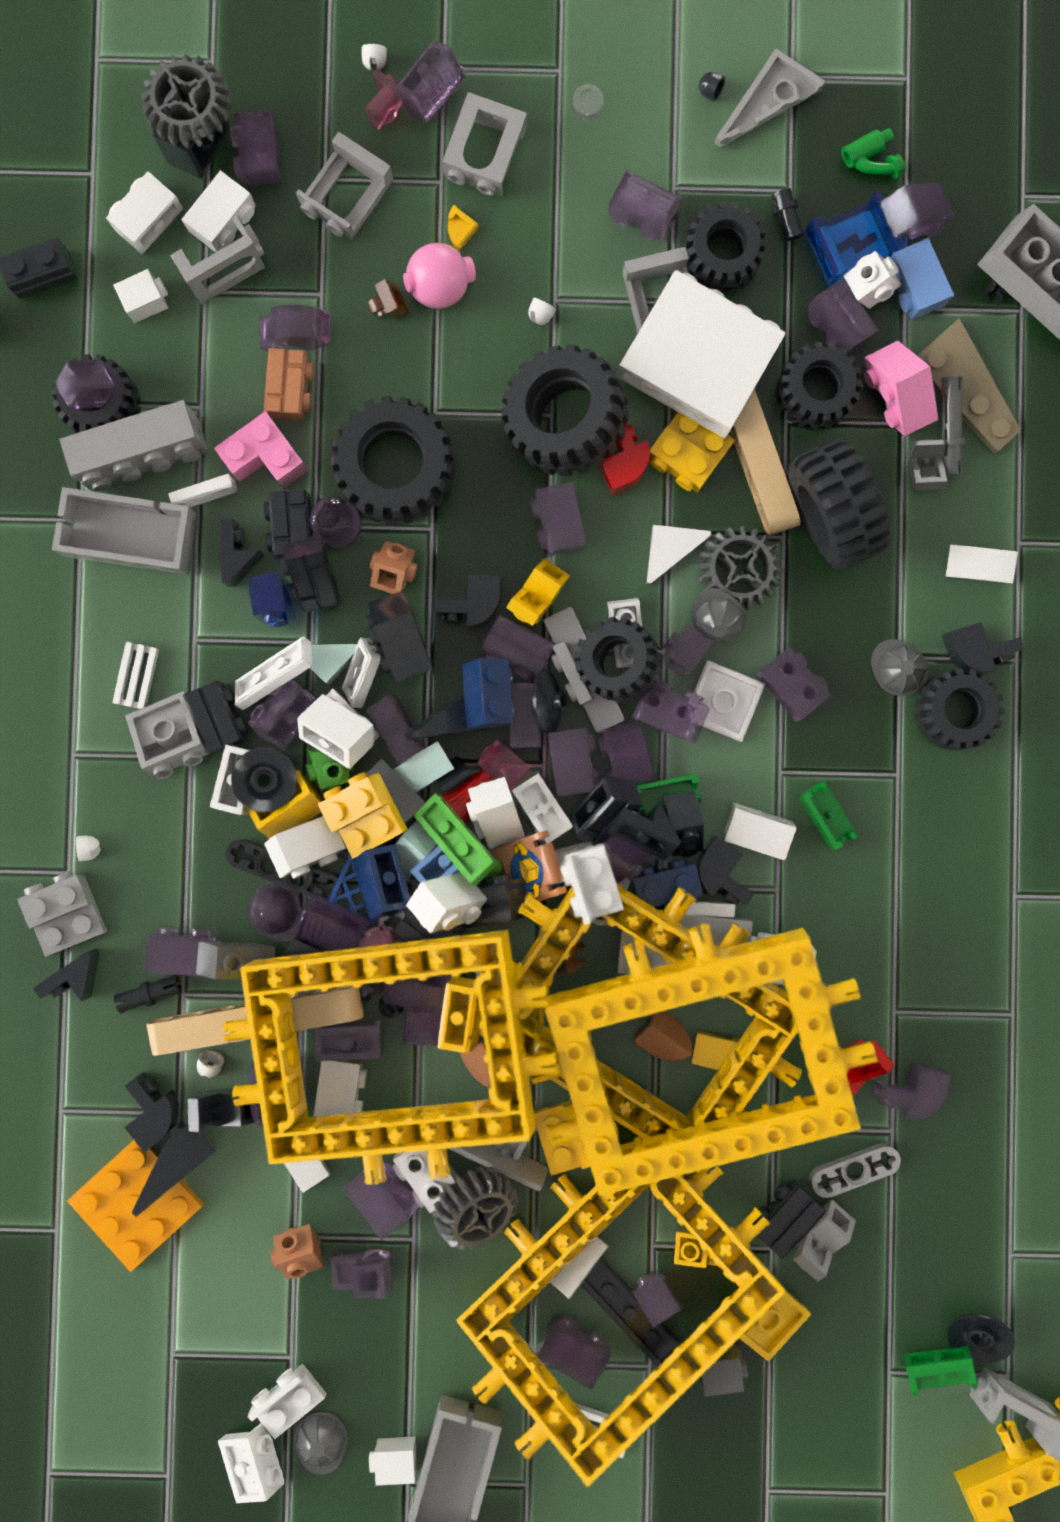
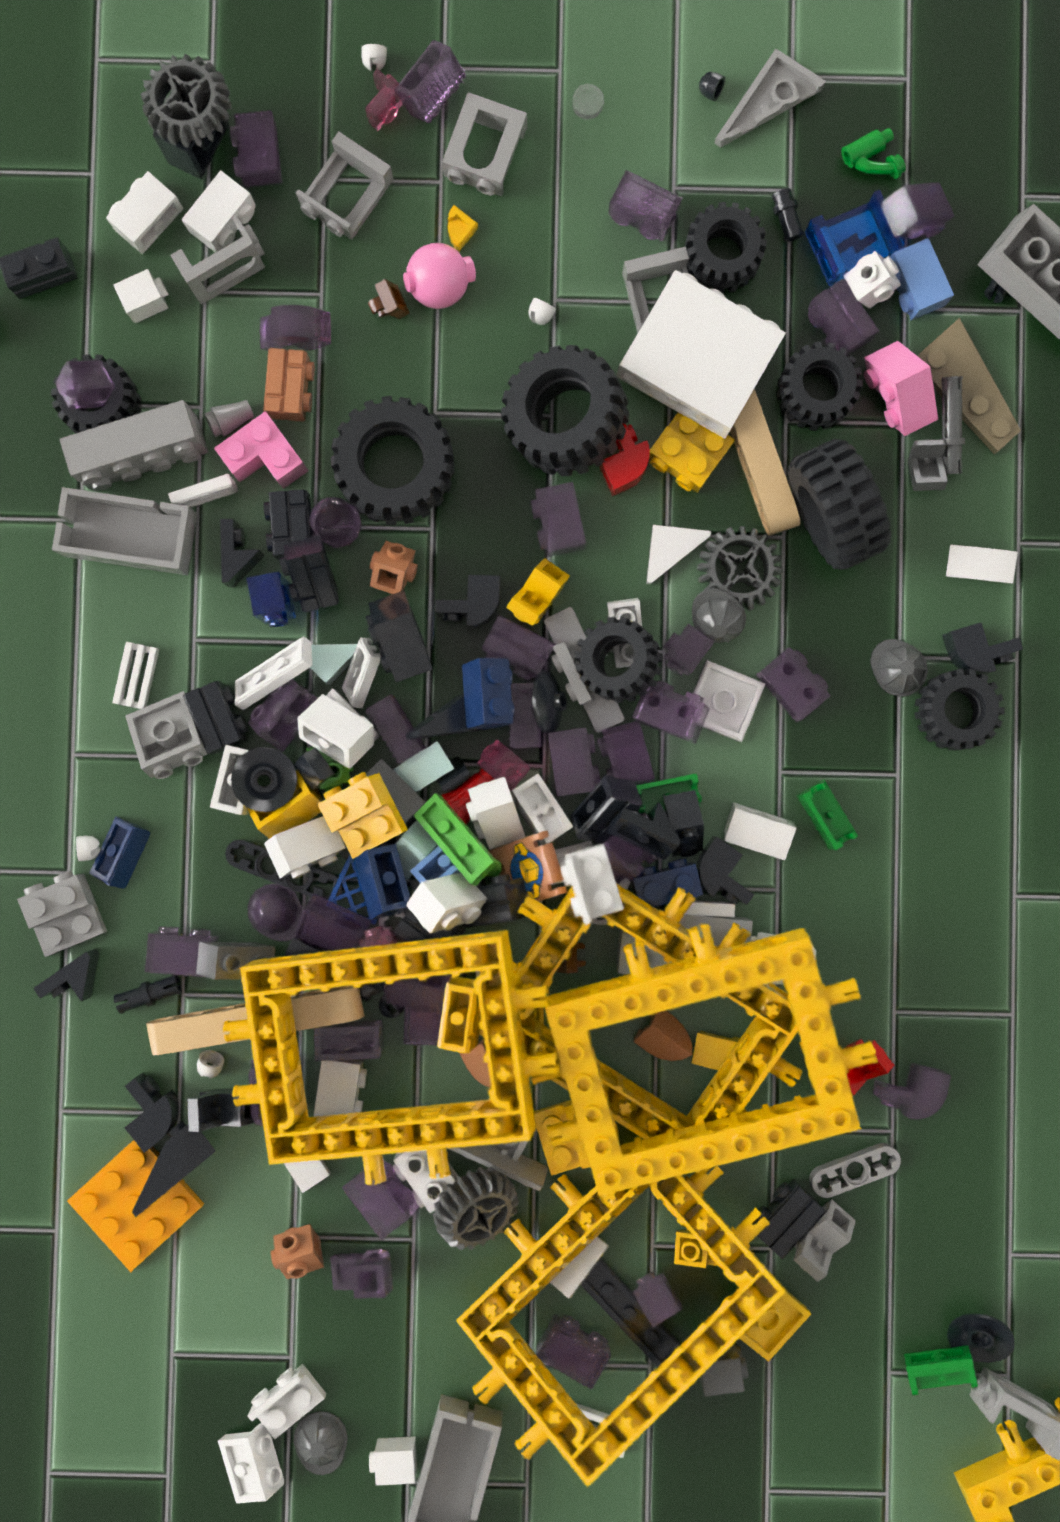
none -> dark blue slope [89,816,150,889]
none -> light grey cone [204,400,254,437]
none -> black slope [294,747,335,791]

